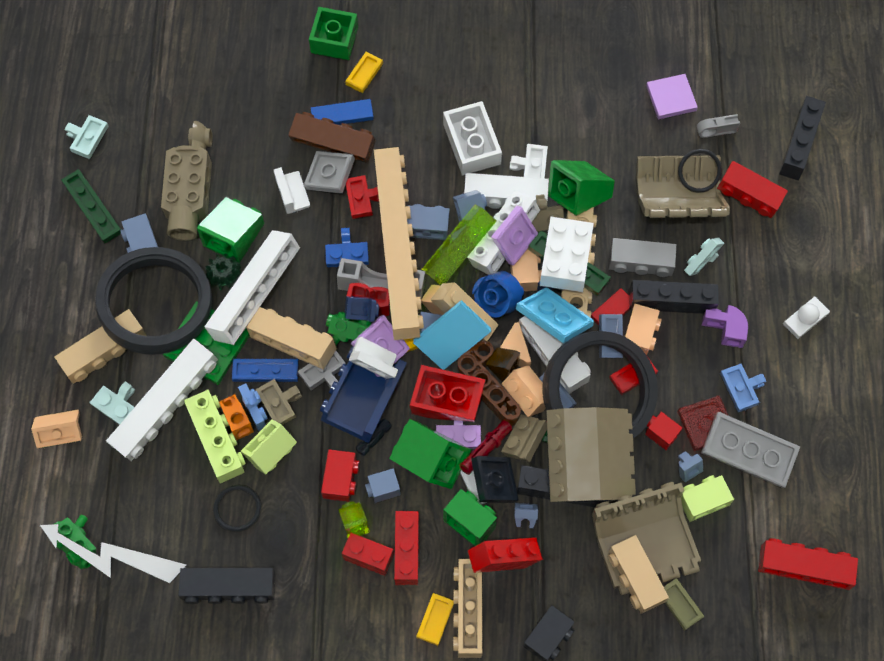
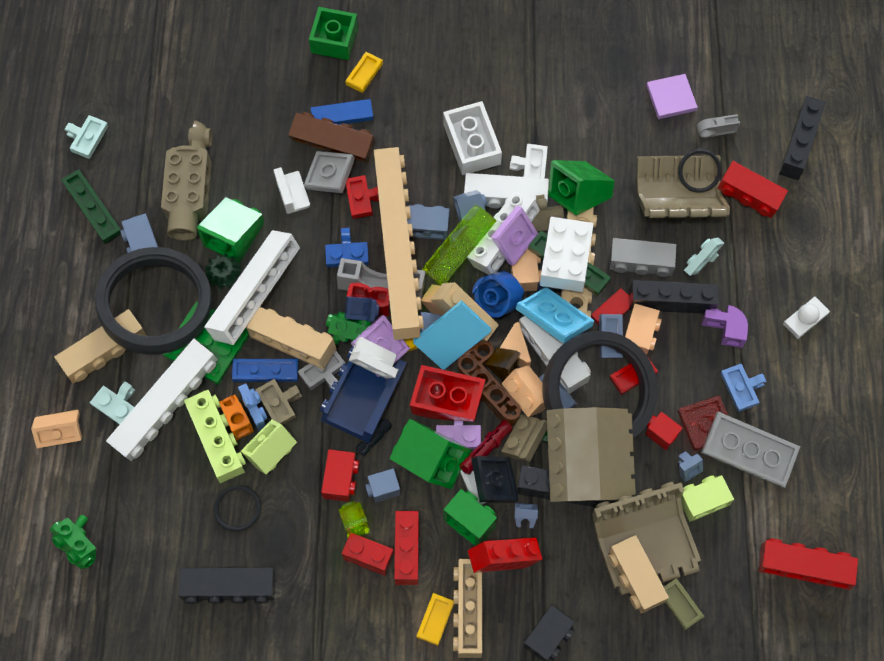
white sticker [40,524,186,583] -> none

